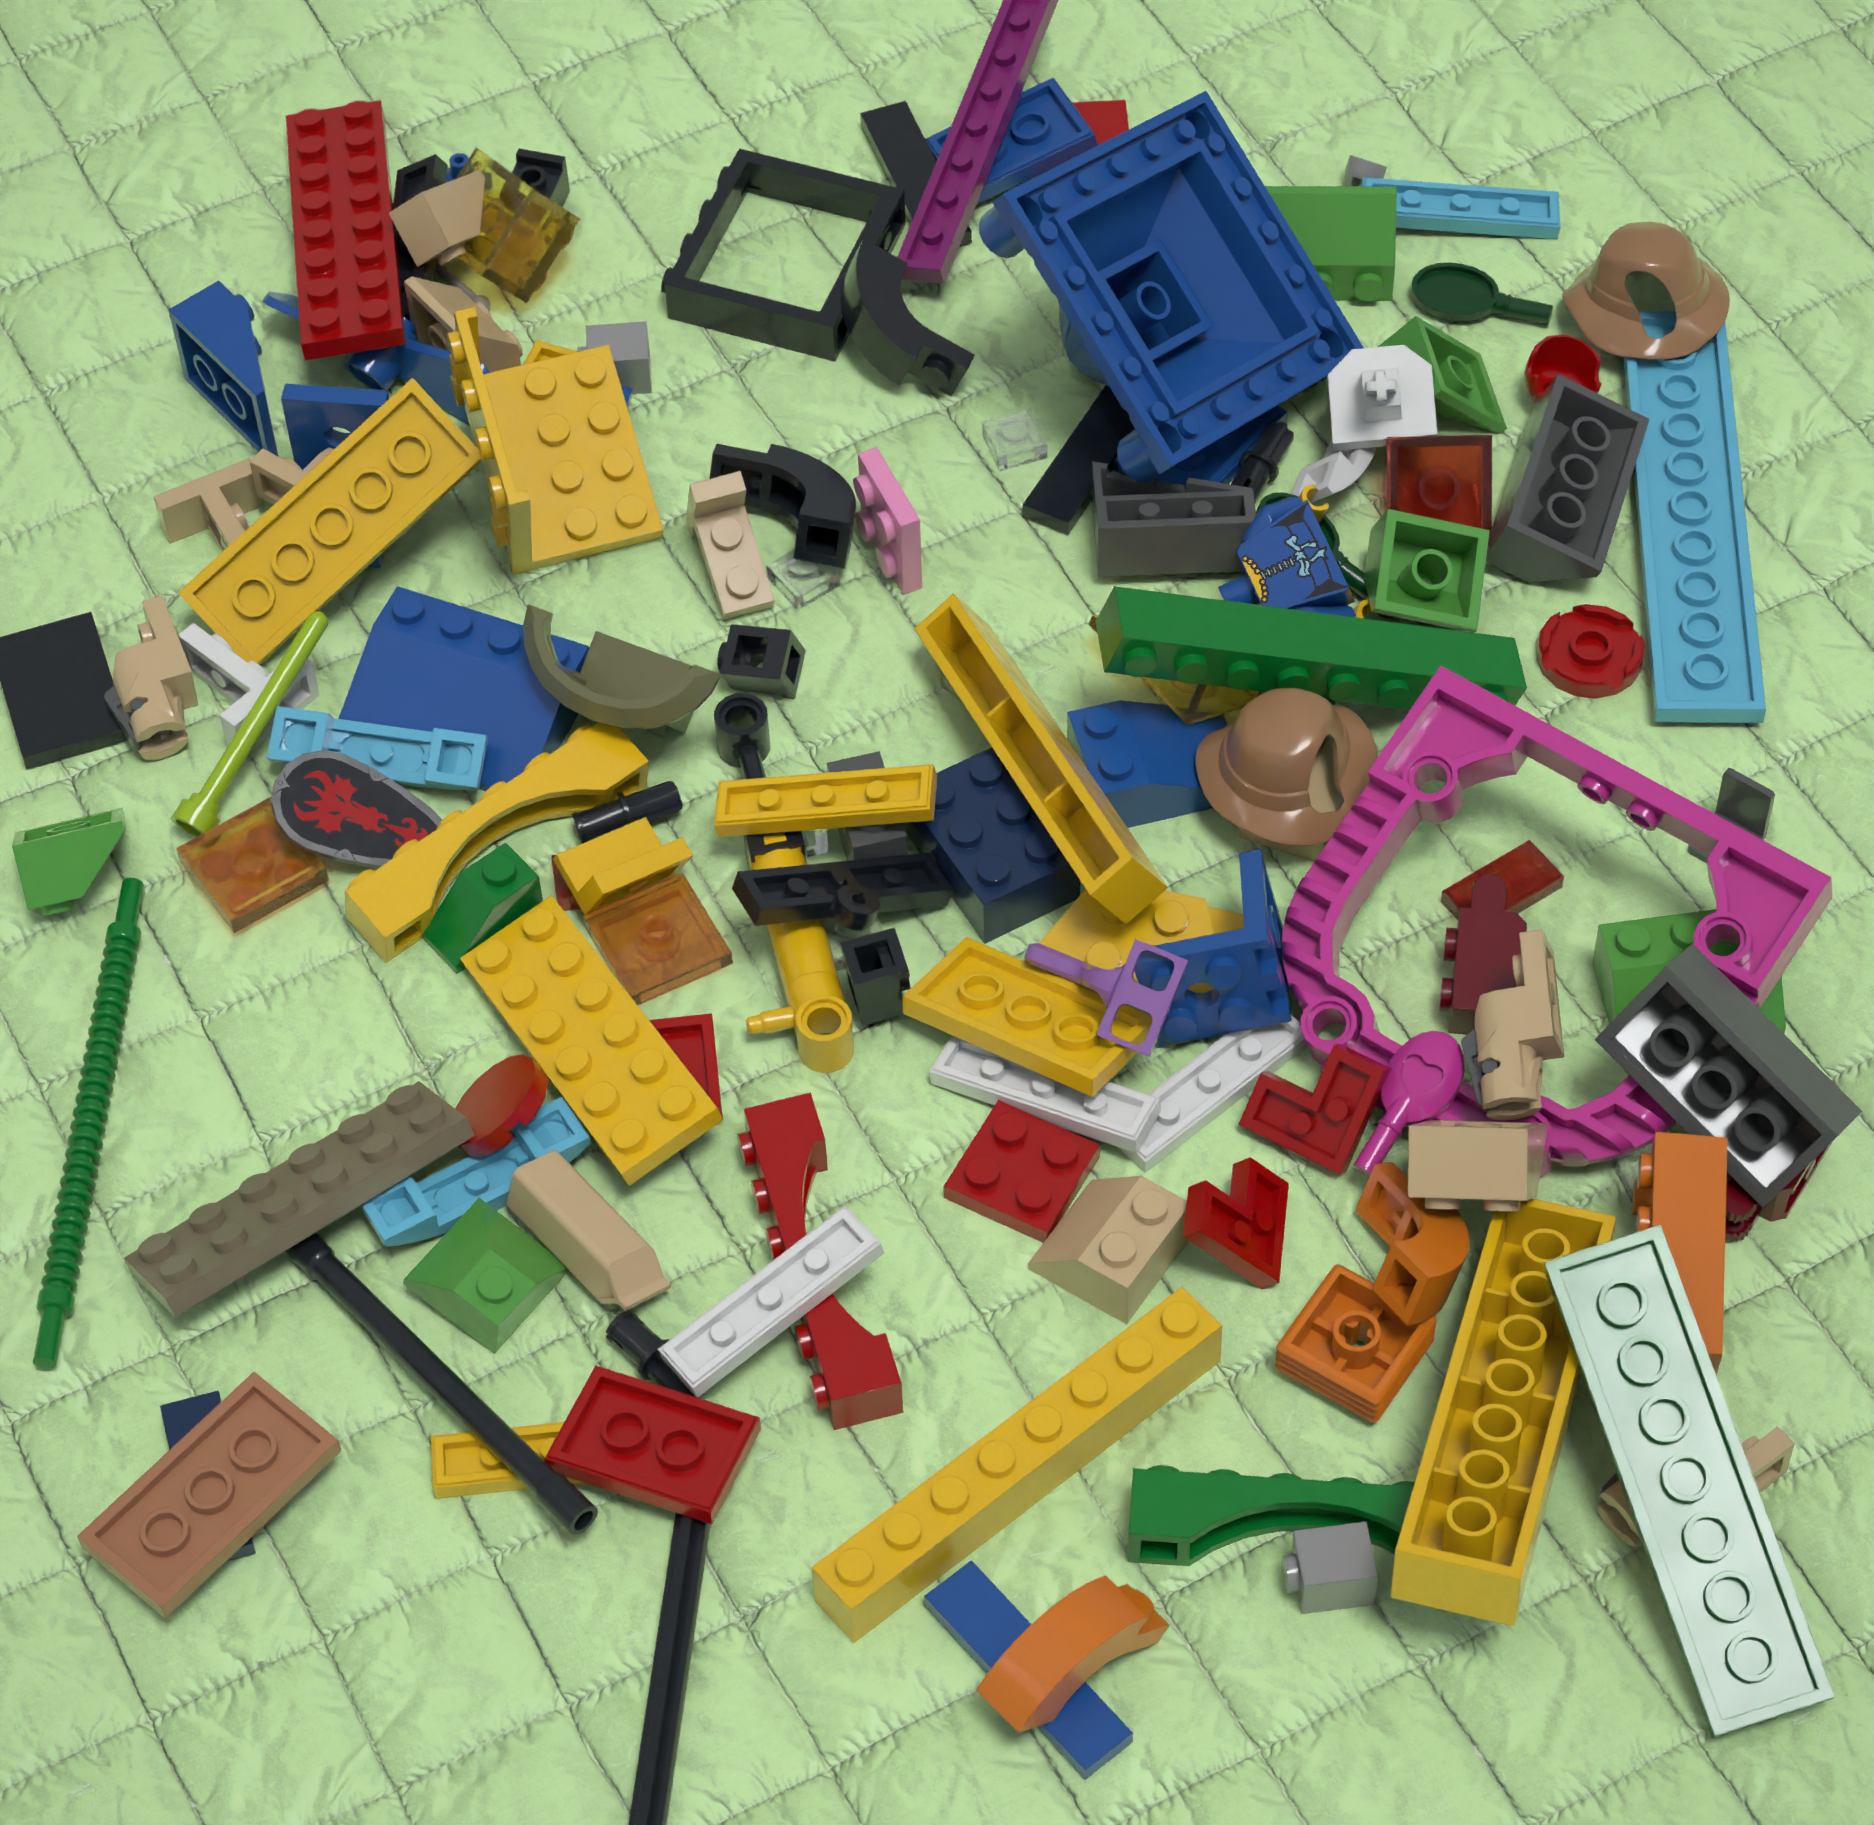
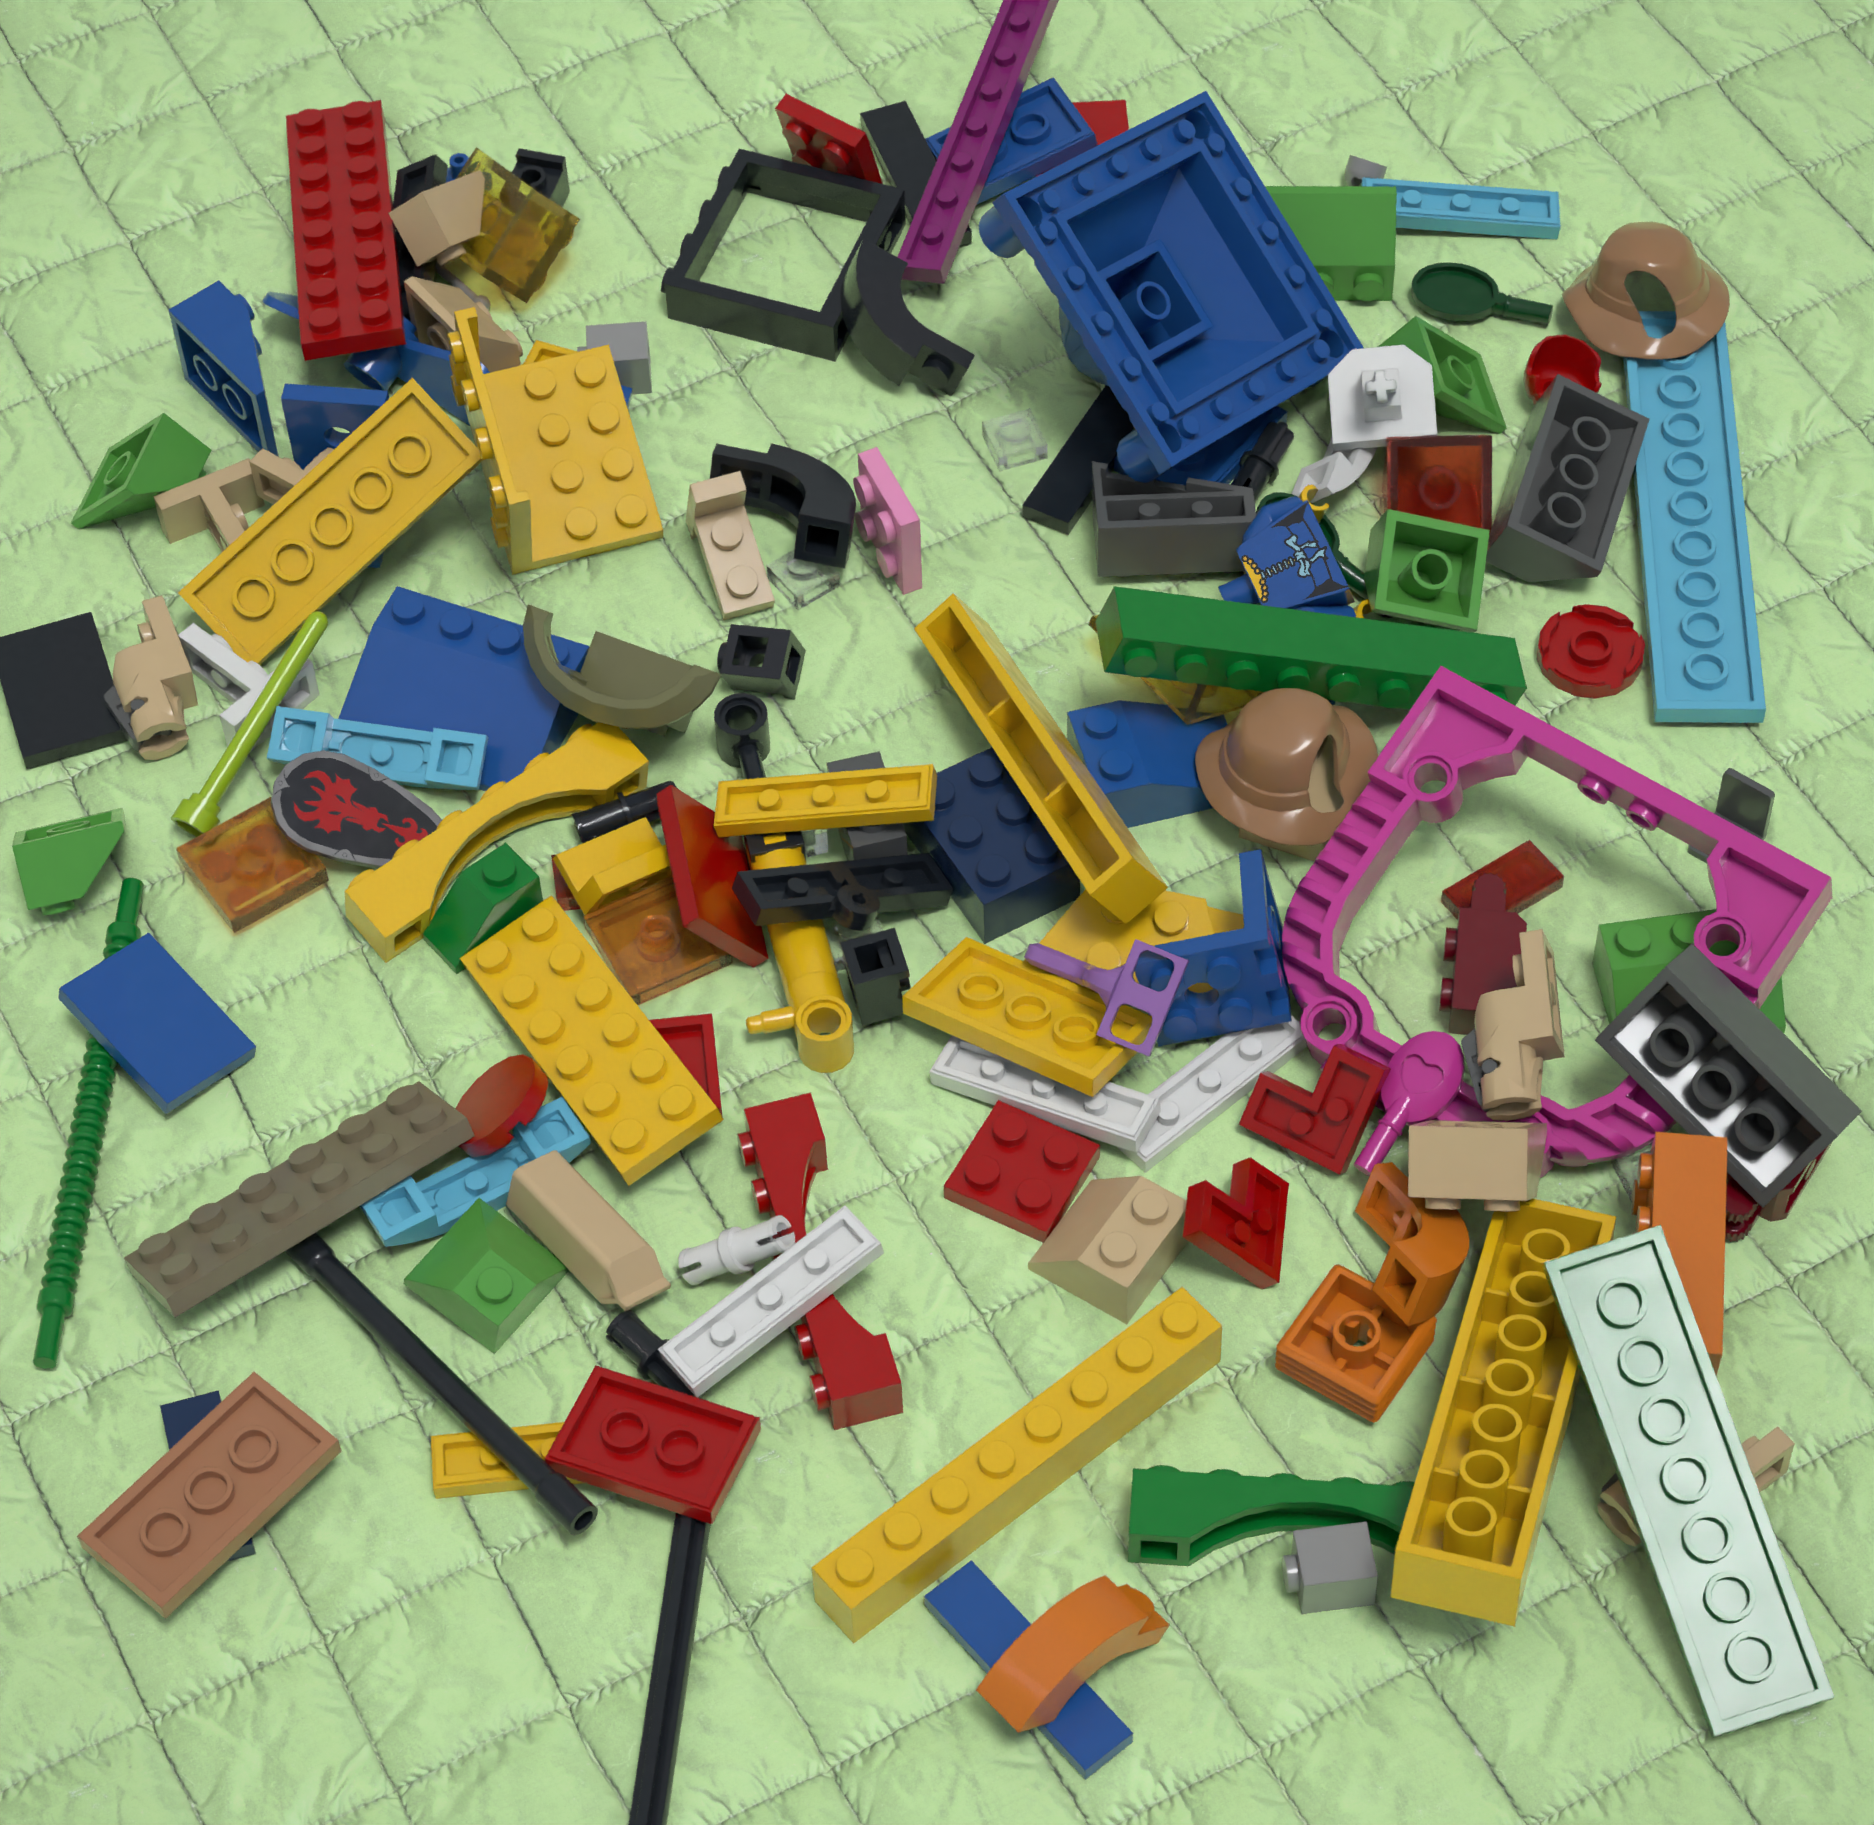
none -> blue tile [58,933,256,1114]
none -> bright green slope [71,413,212,529]
none -> red tile [656,785,769,968]
none -> white pin [678,1215,795,1285]
none -> red plate [775,94,883,184]

